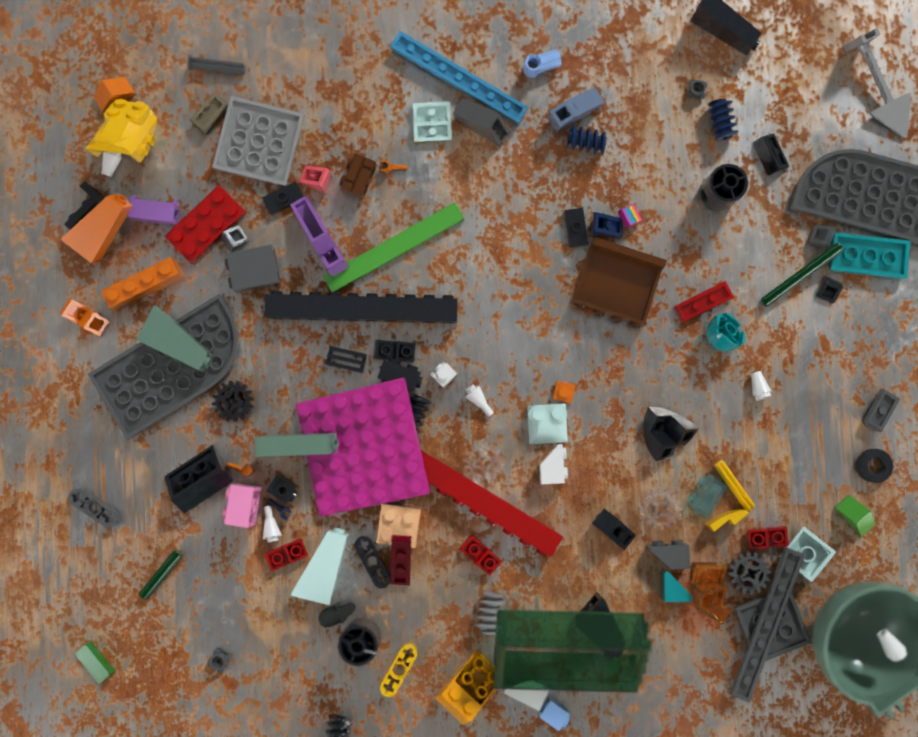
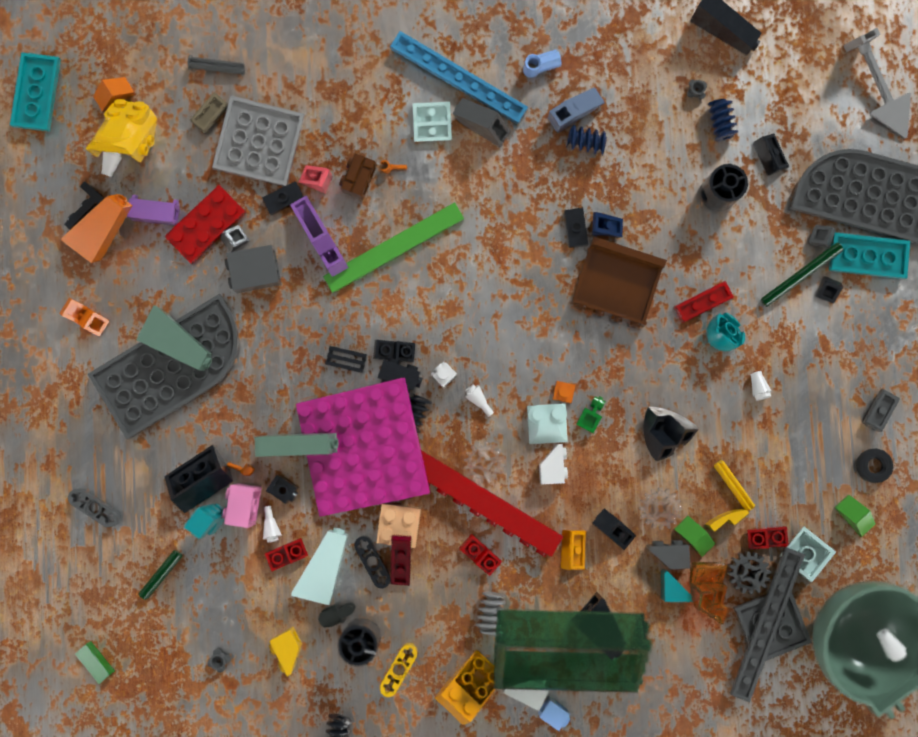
orange brick [101,257,185,311] -> none
black gear [212,380,255,422] -> none
black brick [264,291,458,324] -> none
dark blue hand [268,499,292,520] -> none
tile [618,204,643,228] -> none
clear light blue bracket [687,474,728,519] -> none
none -> teal plate [10,52,61,132]
none -> teal arch [184,503,225,539]
none -> yellow slope [269,627,302,677]
none -> light orange slope [561,530,586,570]
none -> green plate [576,396,606,434]
none -> bright green slope [674,515,715,557]

